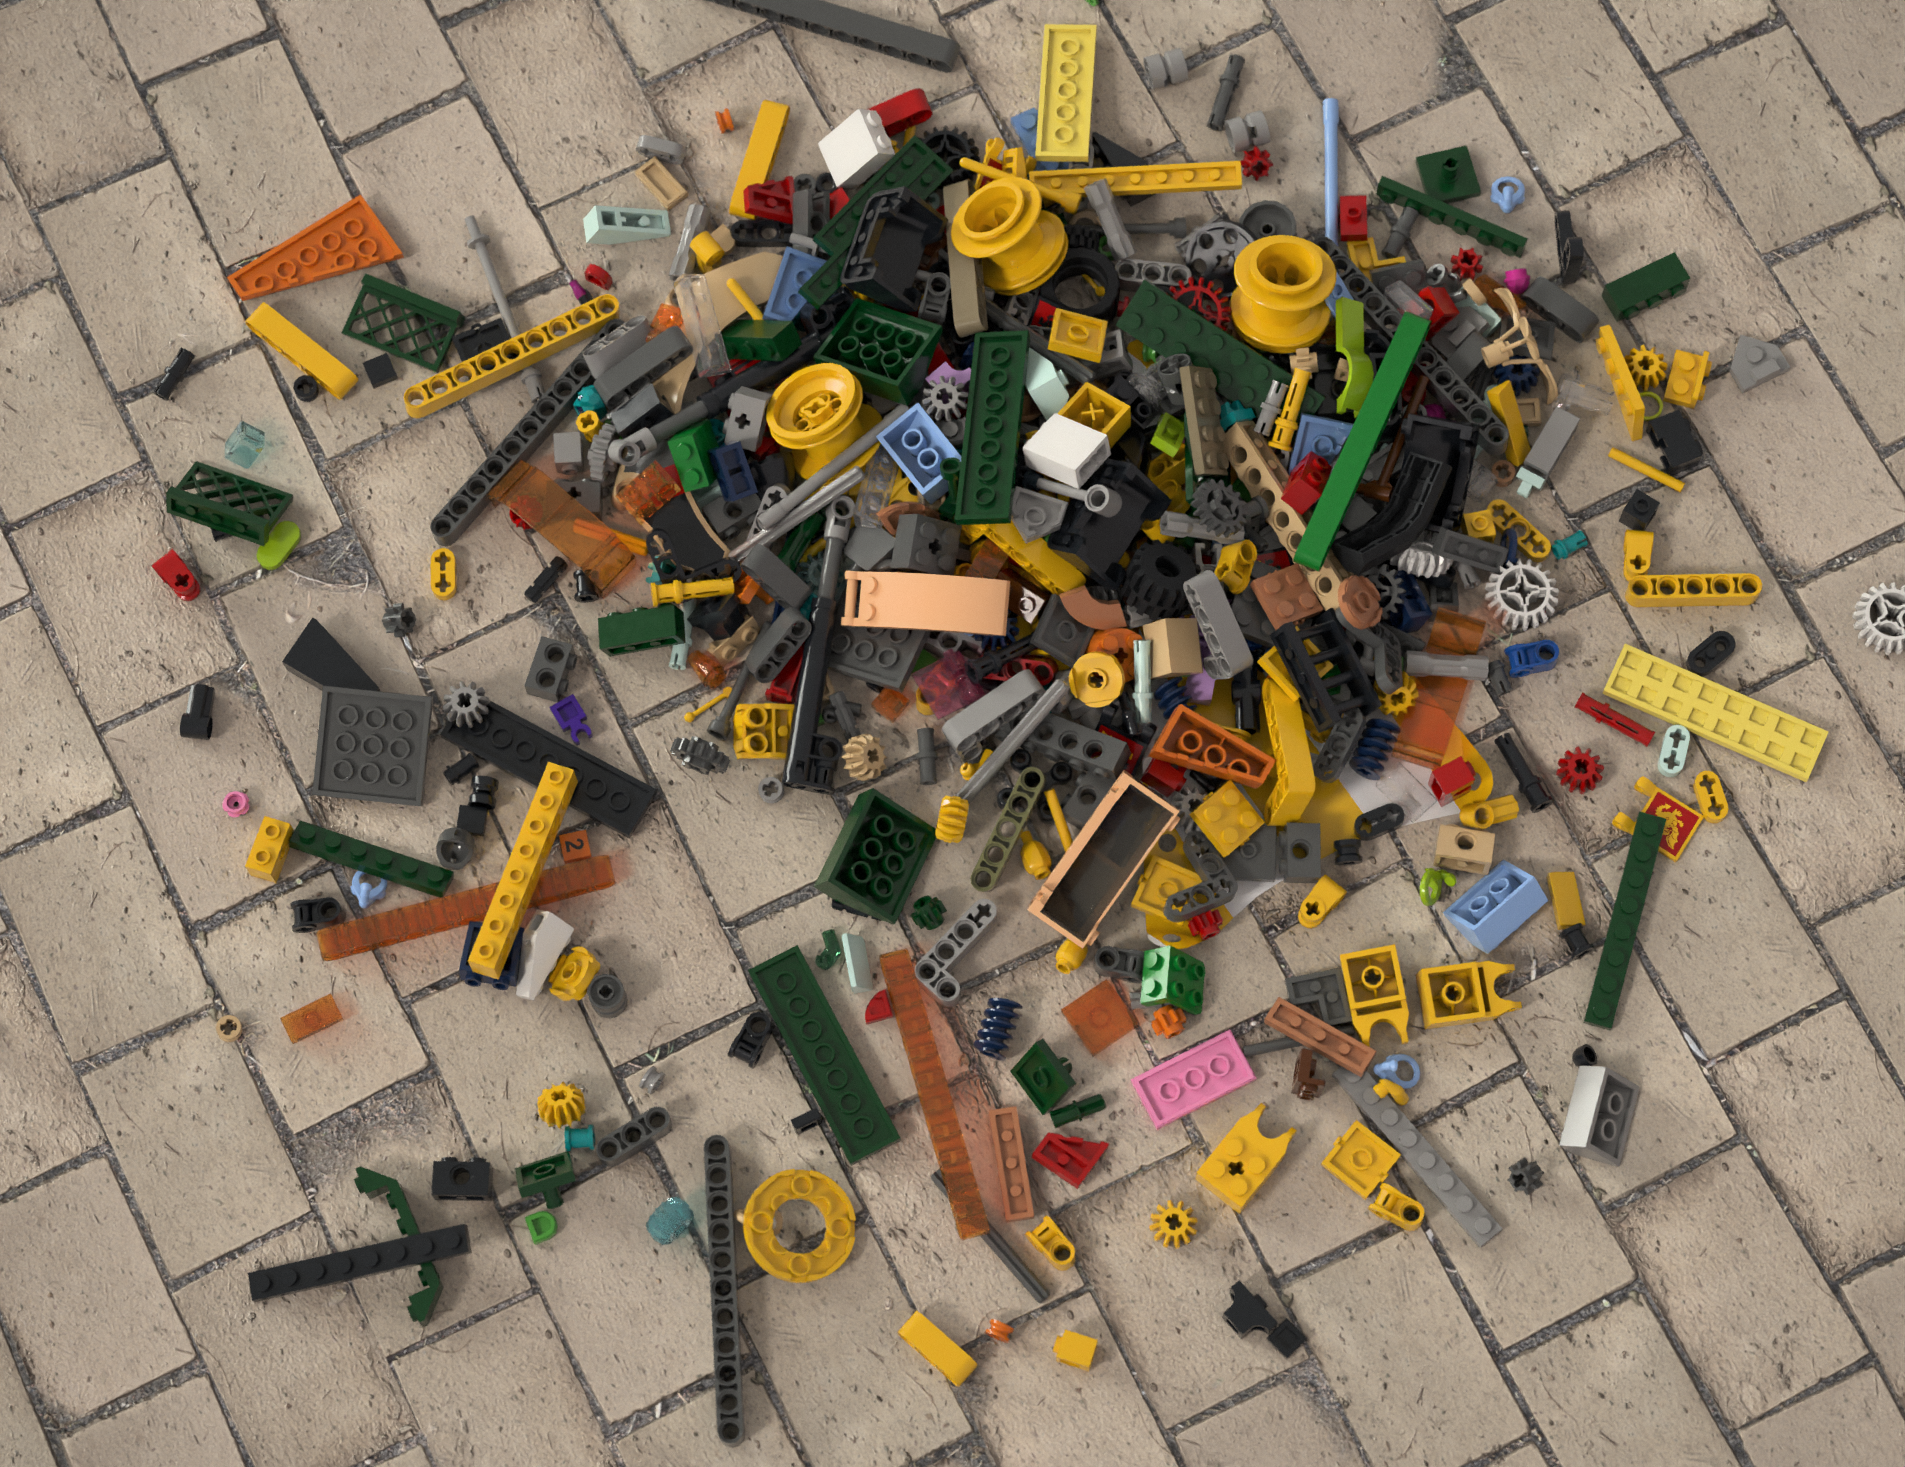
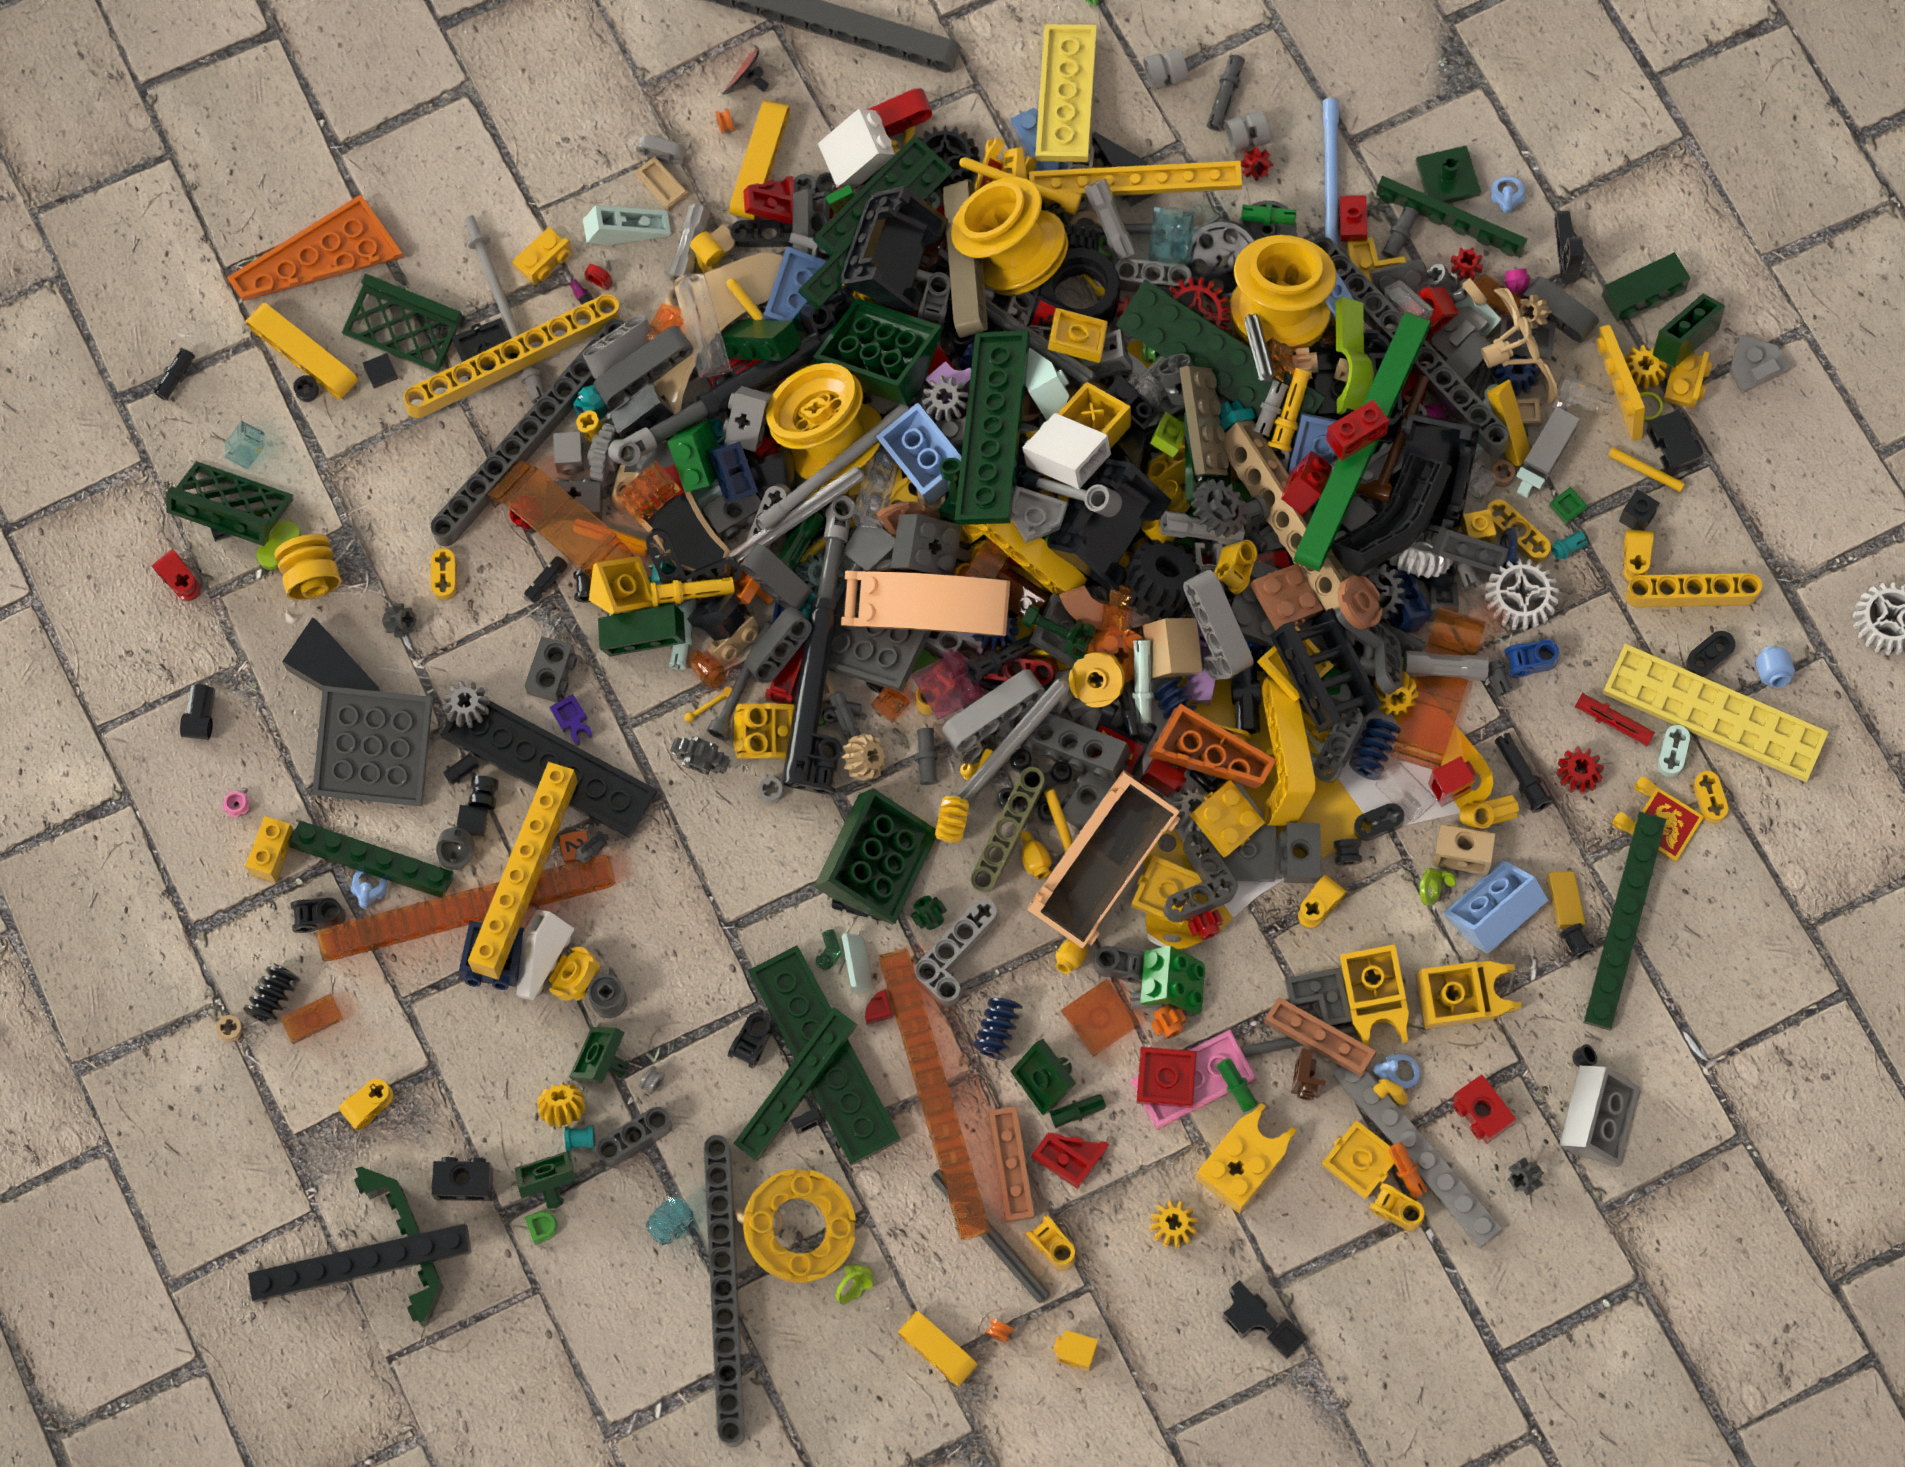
none -> black piece [243,963,300,1026]
none -> yellow wheel [274,534,342,600]
none -> yellow piece [338,1079,394,1131]
none -> yellow bracket [511,227,572,286]
none -> dark green tile [569,1027,629,1084]
none -> dark grey axle [574,831,609,863]
none -> yellow slope [589,556,654,615]
none -> black shield [723,49,769,94]
none -> dark green plate [733,1007,858,1161]
none -> green tile [826,185,855,215]
none -> lime piece [835,1264,874,1305]
none -> dark green bar [1021,604,1096,659]
none -> clear orange plate [1101,585,1132,638]
none -> red tile [1136,1047,1197,1108]
none -> clear light blue brick [1148,207,1195,264]
none -> green axle [1217,1058,1258,1112]
none -> green pin [1241,204,1296,226]
none -> axle [1244,314,1275,383]
none -> clear orange plate [1266,337,1295,383]
none -> red brick [1326,399,1389,461]
none -> orange axle [1389,1142,1428,1198]
none -> red brick [1452,1074,1516,1144]
none -> tan gear [1519,295,1552,329]
none -> green tile [1549,487,1588,525]
none -> dark green brick [1653,293,1725,368]
none -> light blue head [1755,646,1795,688]

